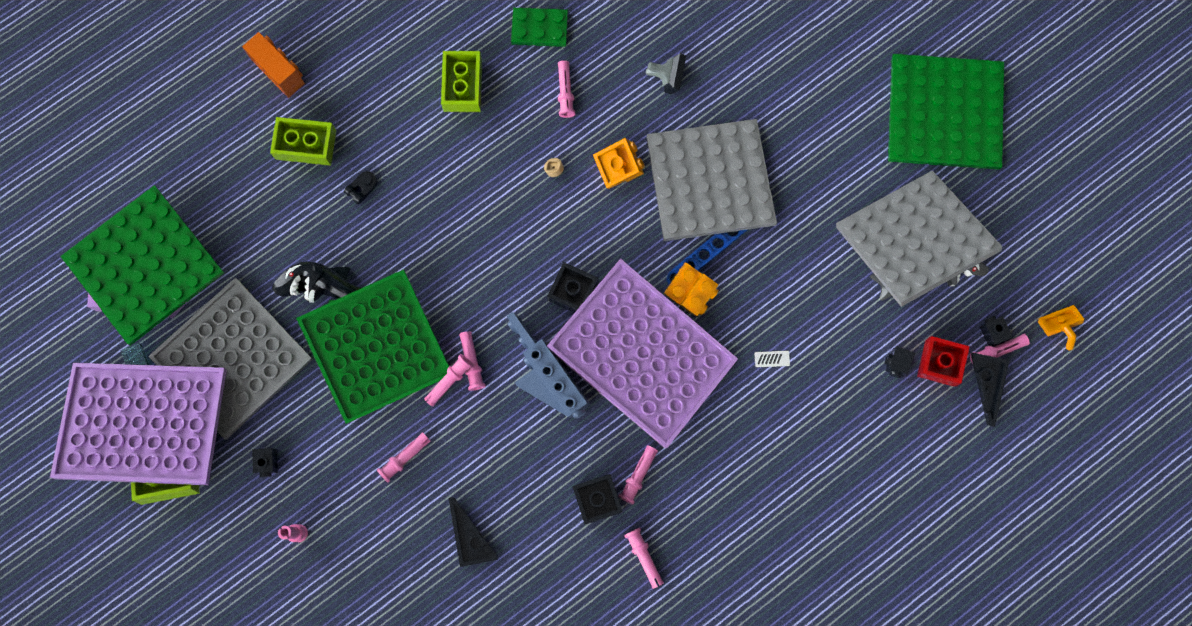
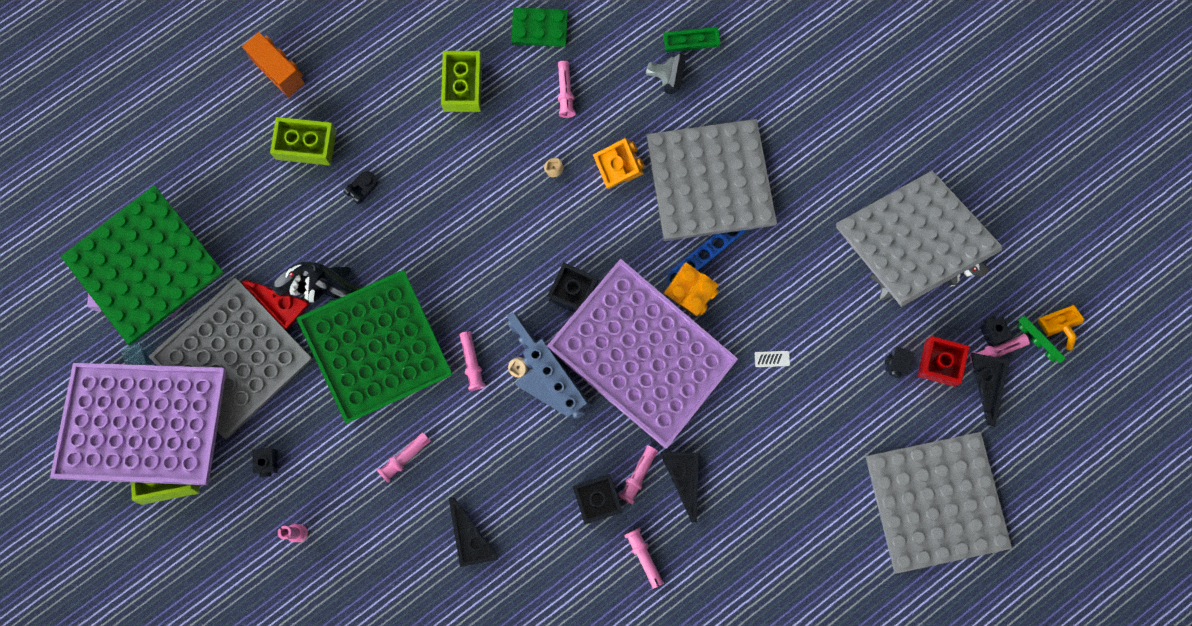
bright pink pin [424,354,473,406] -> none
green plate [888,54,1004,170] -> none
none -> red wing [241,280,310,330]
none -> tan tile [508,357,529,377]
none -> black wing [660,451,699,523]
none -> green plate [663,27,720,53]
none -> light grey plate [866,432,1012,574]
none -> green plate [1017,315,1066,363]

